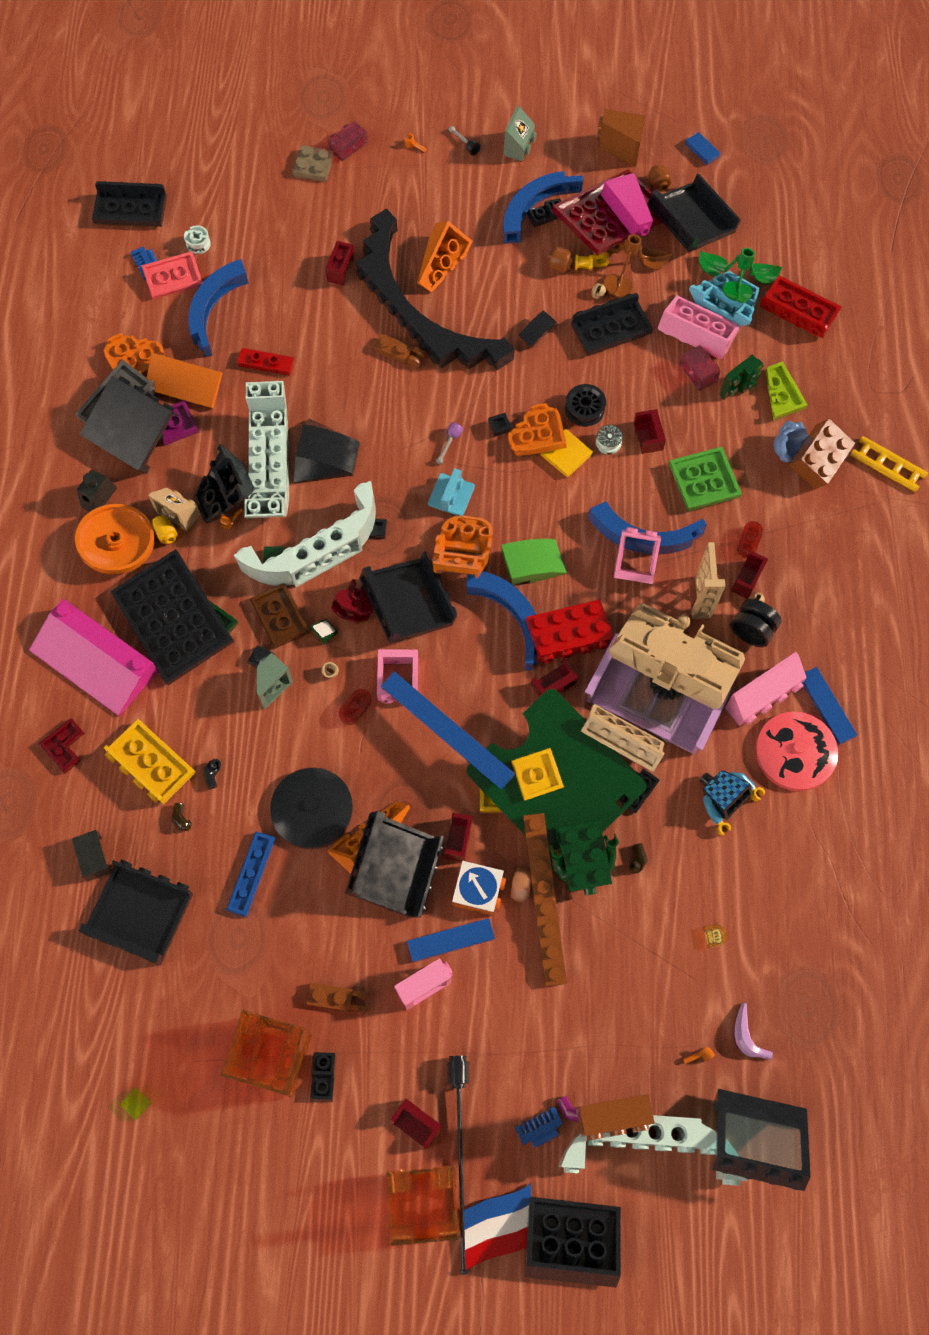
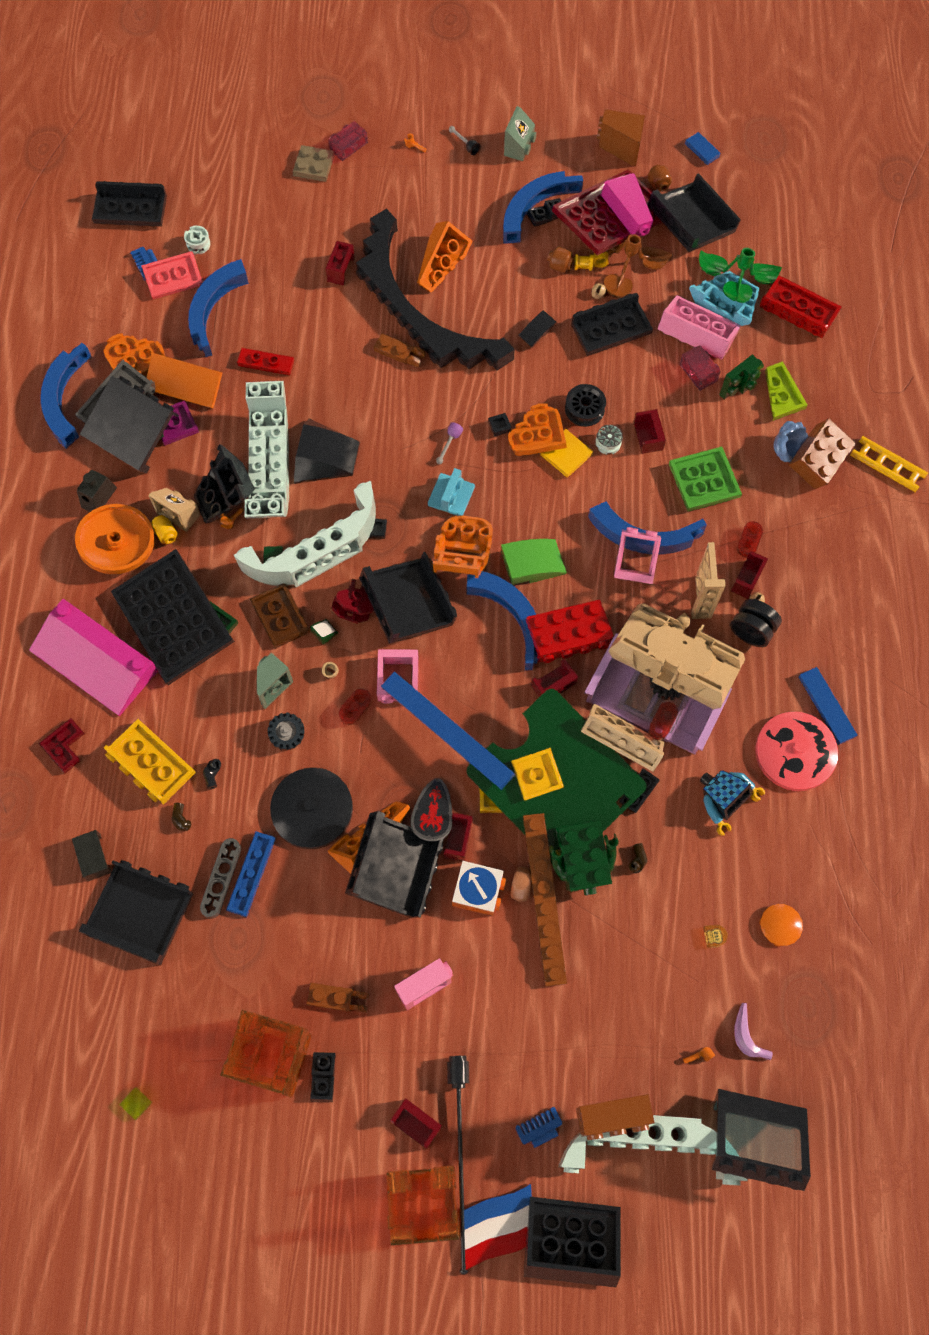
black plate [247,645,275,668] -> none
blue tile [407,918,495,963] -> none
magenta arm [557,1096,578,1123] -> none
bright pink slope [725,652,807,726] -> none
none -> blue arch [41,343,91,449]
none -> dark grey beam [200,838,241,919]
none -> black wheel [268,712,305,750]
none -> shield [411,778,452,841]
none -> clear red plate [648,702,678,740]
none -> orange dish [759,904,803,947]

